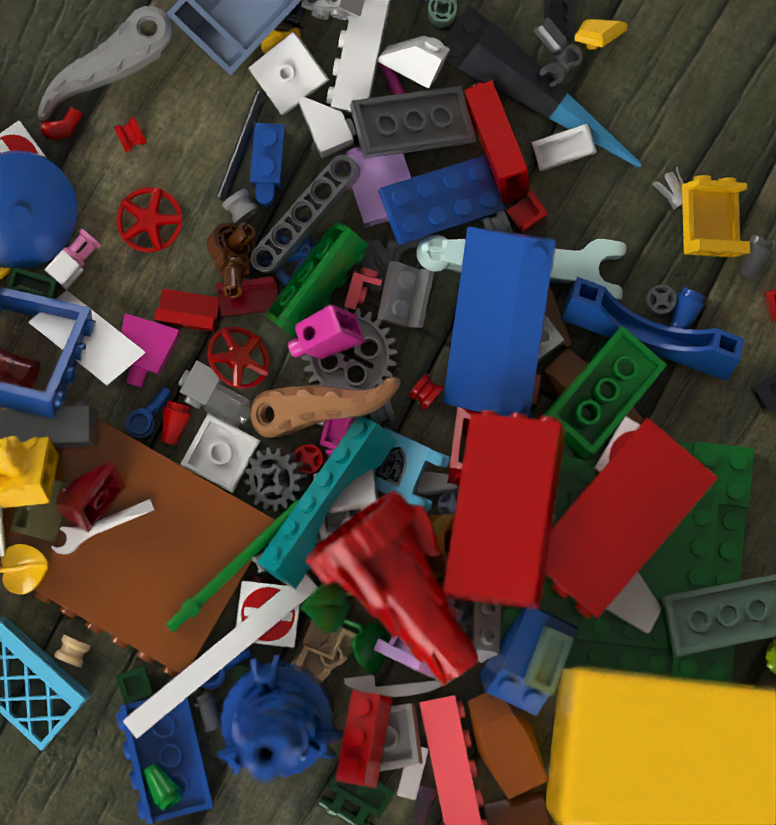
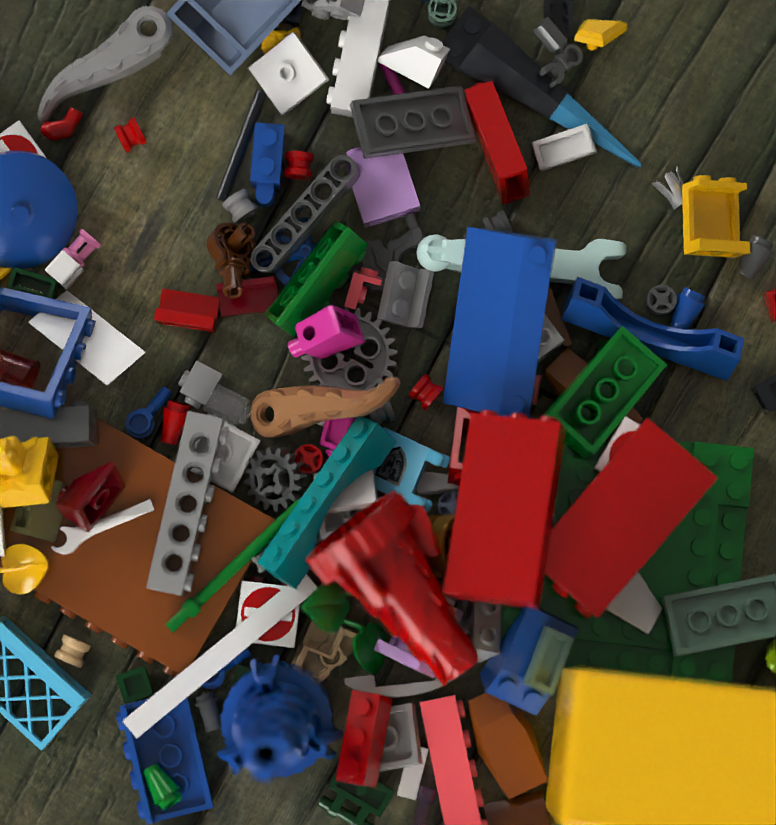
red wheel [116,187,182,253] -> none
dark pink torso [121,313,181,388] -> none
red wheel [208,326,270,389] -> none
white slope [298,97,357,158] -> none
blue plate [378,156,505,246] -> none
red panel [506,190,548,235] -> none
none -> light grey brick [146,411,229,596]
none -> red wheel [283,151,314,180]

